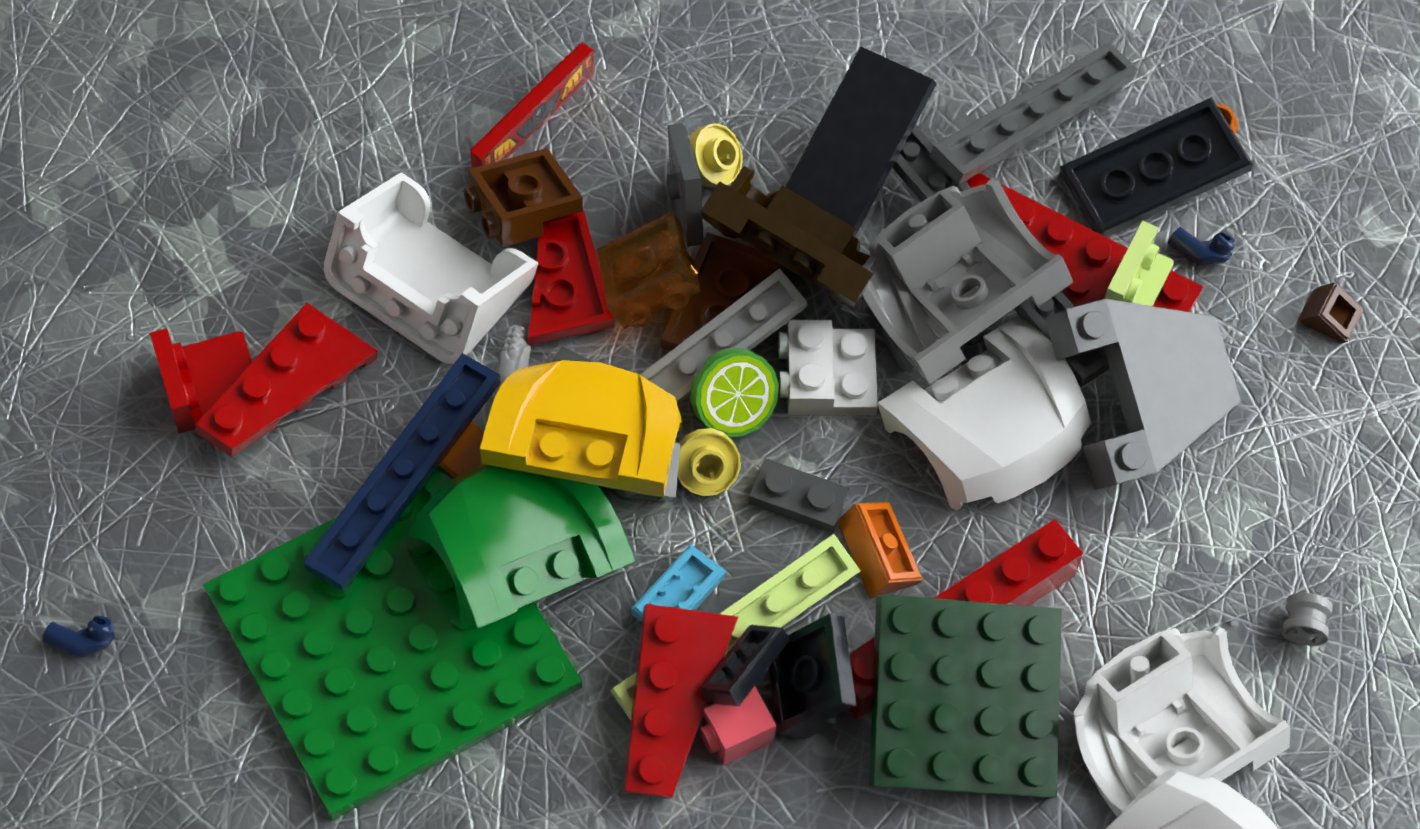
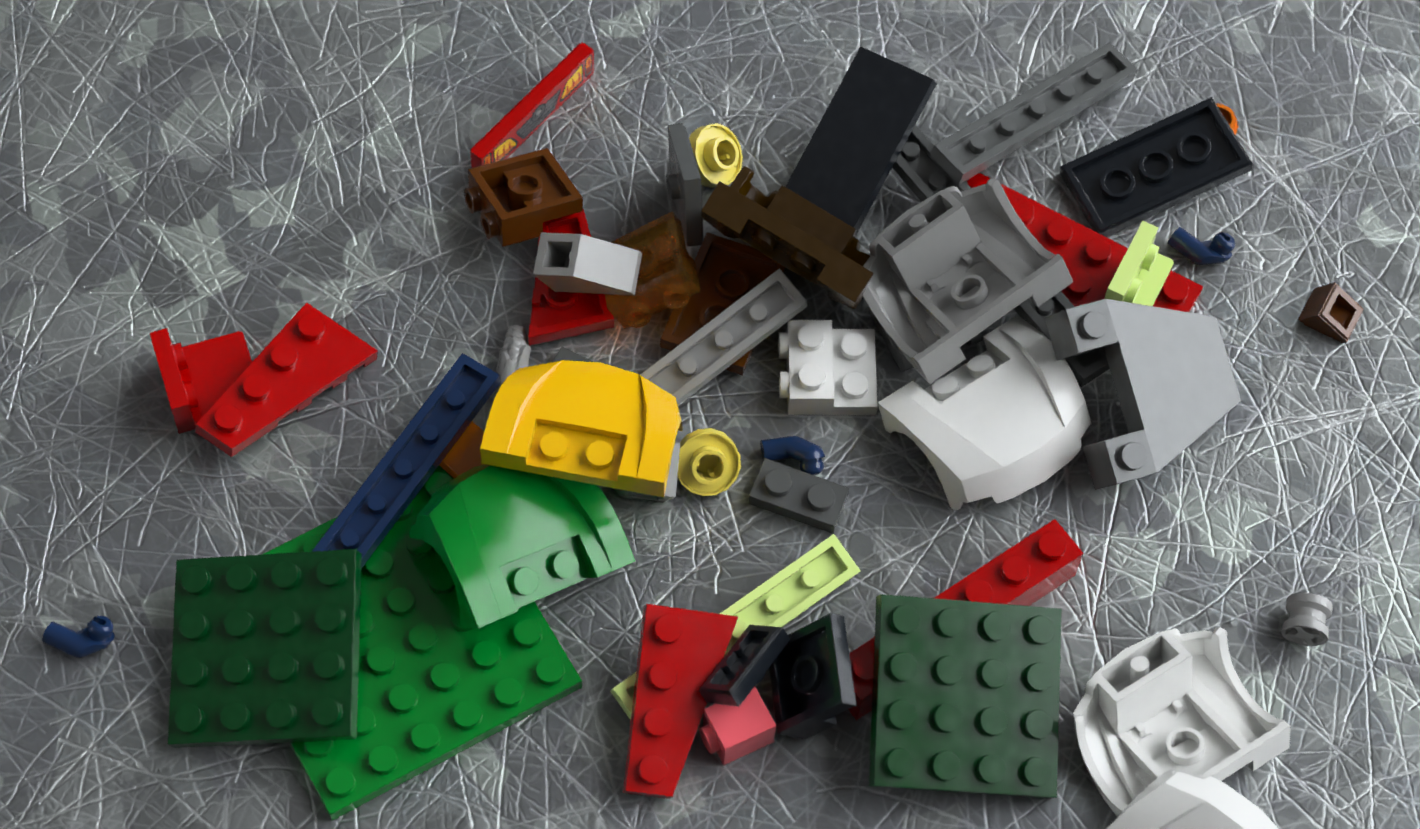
white windscreen [324,173,538,364] -> none
medium azure plate [631,544,726,622] -> none
tile [690,348,779,437] -> none
orange slope [838,502,923,597] -> none
none -> dark green plate [168,549,362,748]
none -> light grey slope [533,232,642,296]
none -> dark blue arm [760,436,825,475]

